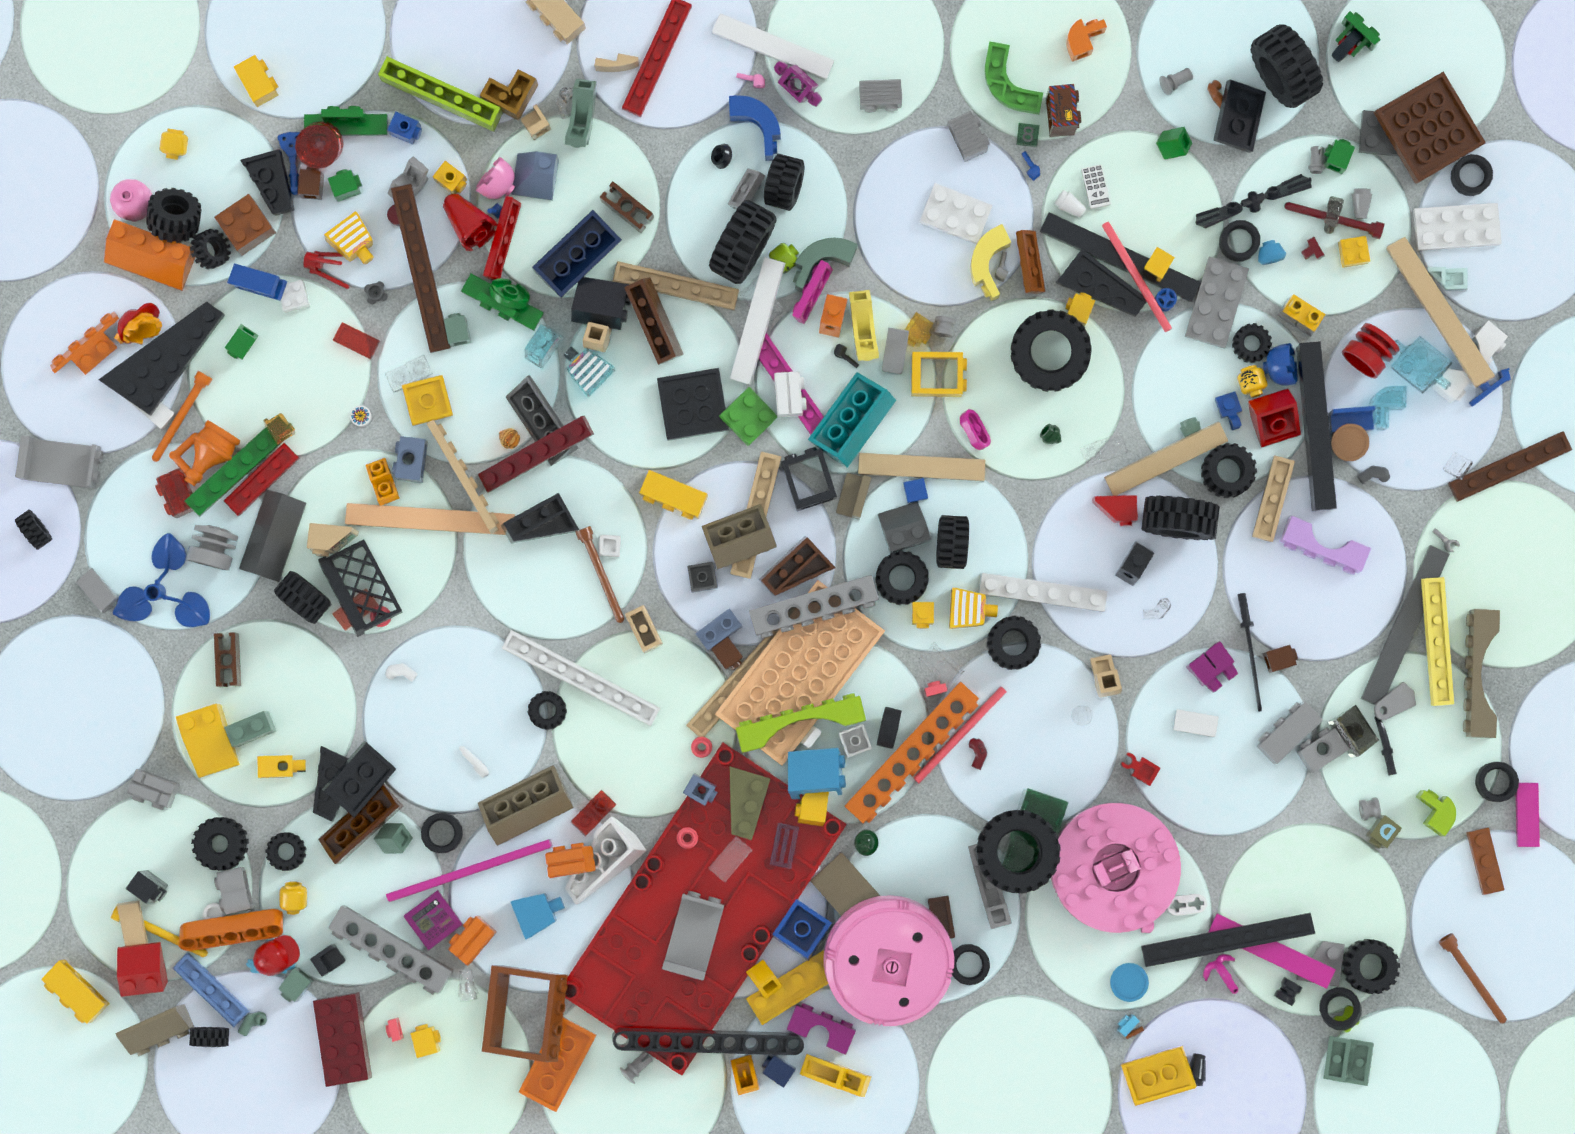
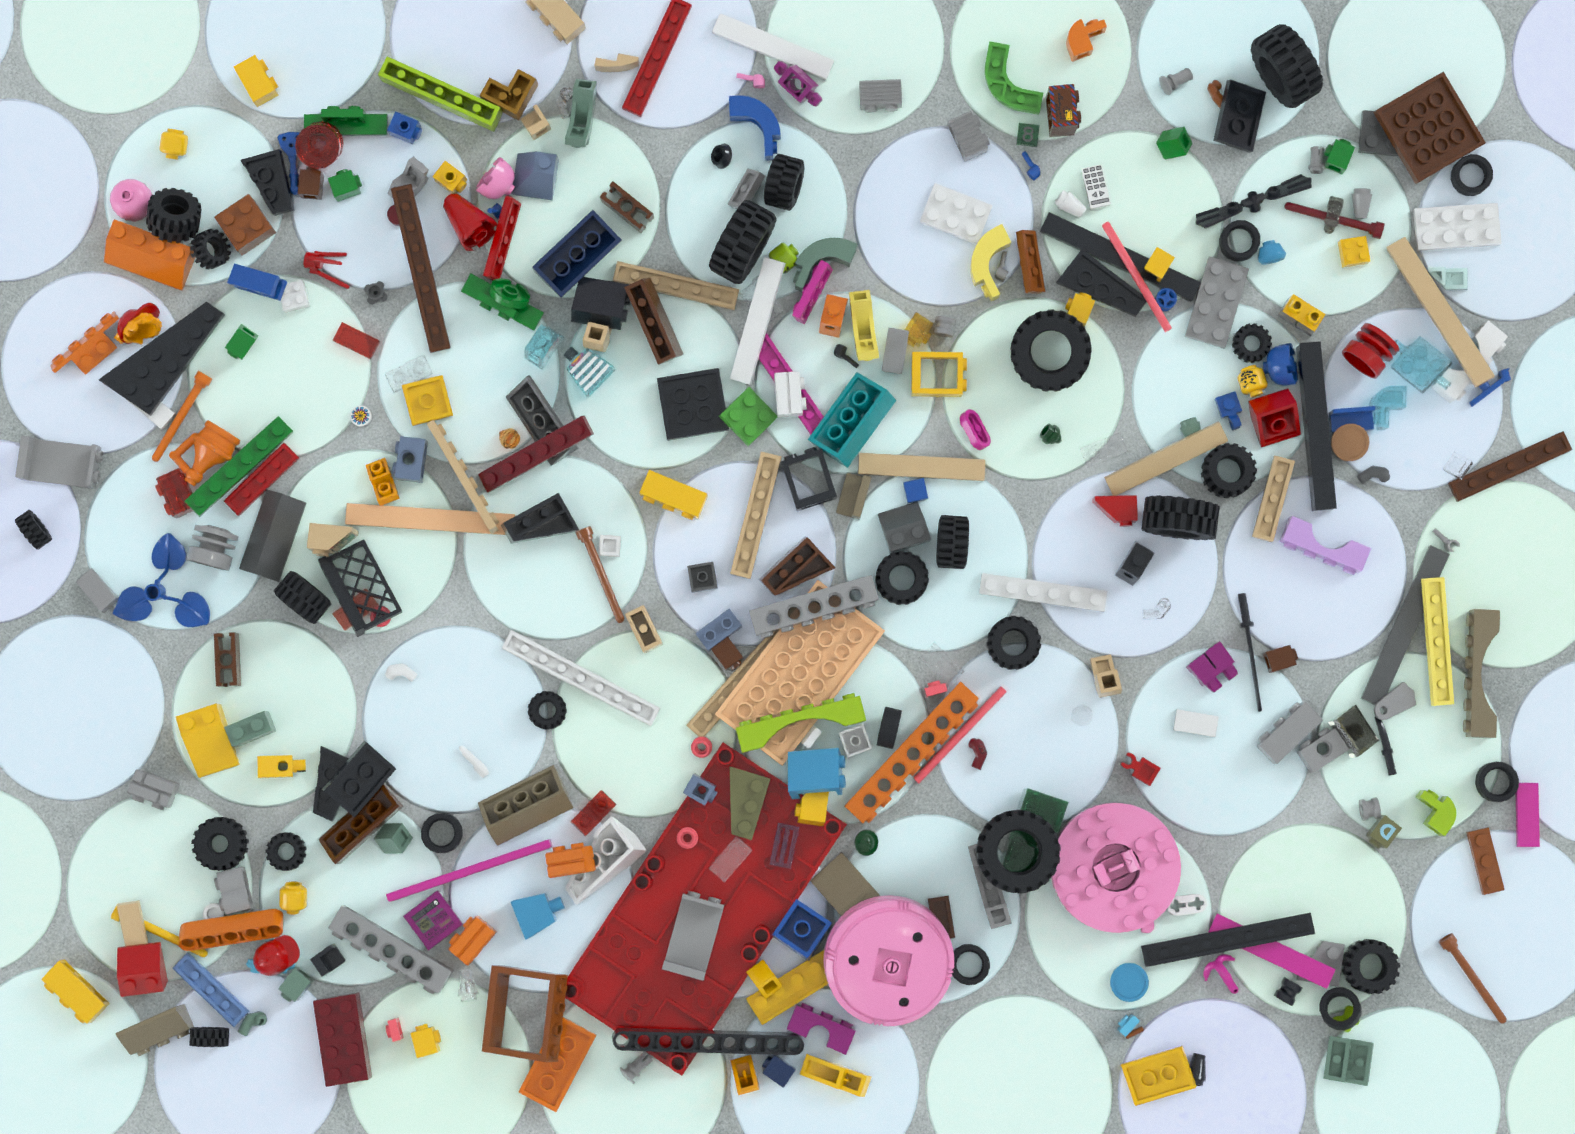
black brick [125,870,168,904] -> none
clear orange panel [263,413,295,445] -> none
yellow torso [324,211,374,265] -> none
sand green brick [444,313,472,347] -> none
dark tan slope [701,504,777,569] -> none
yellow brick [912,602,934,629] -> none
yellow torso [949,587,998,629] -> none
dark red tile [1301,237,1325,260] -> none
green plate [1331,11,1381,62] -> none

